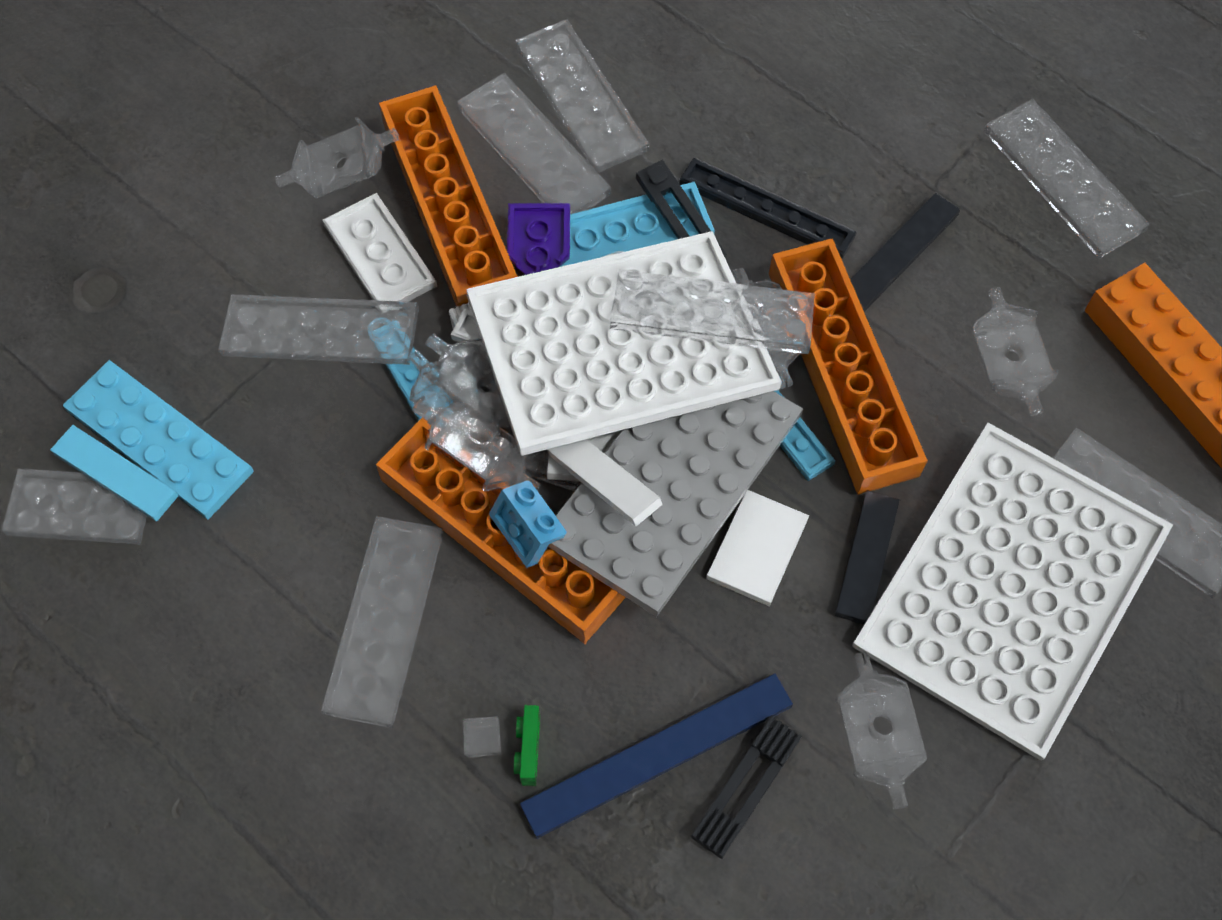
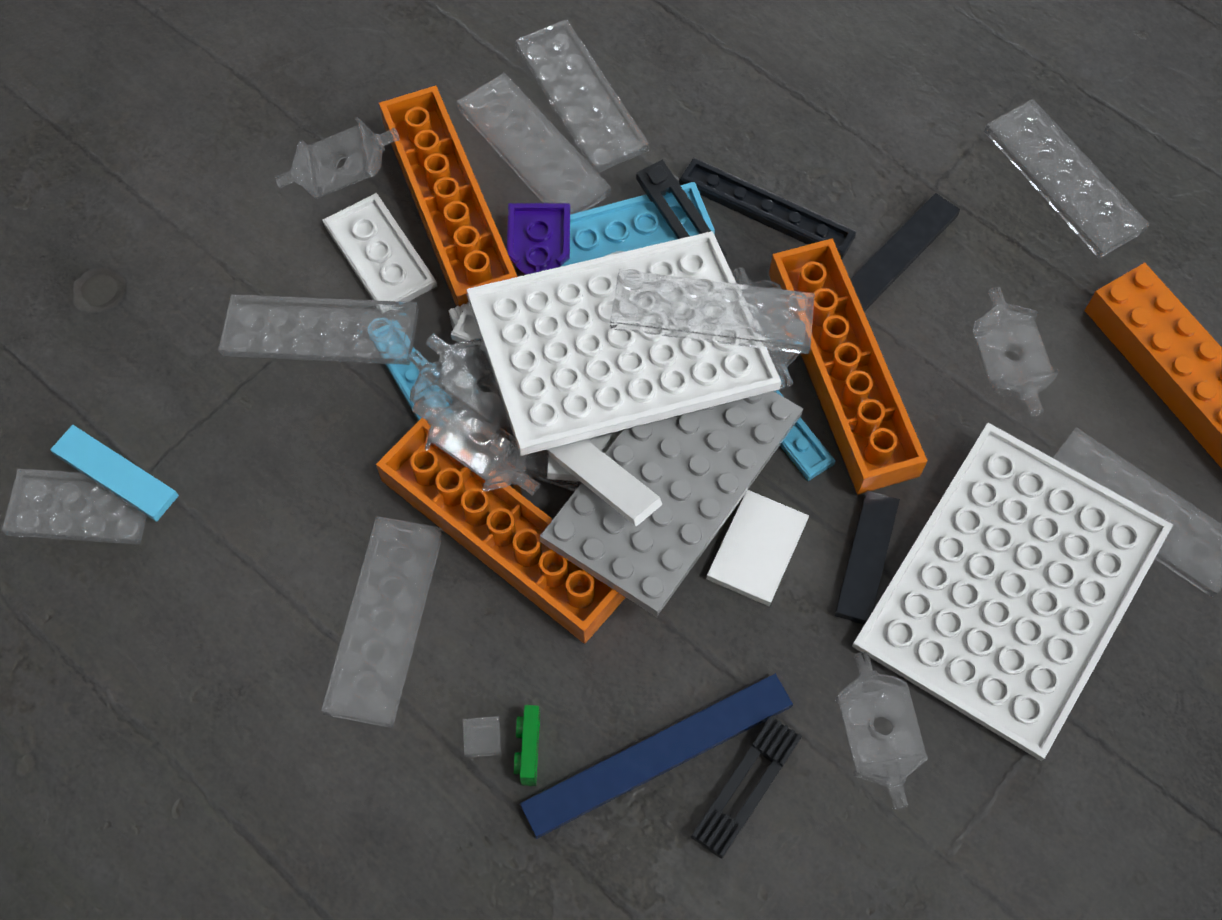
medium azure plate [63,360,254,520] -> none
dark azure bracket [489,480,567,568] -> none

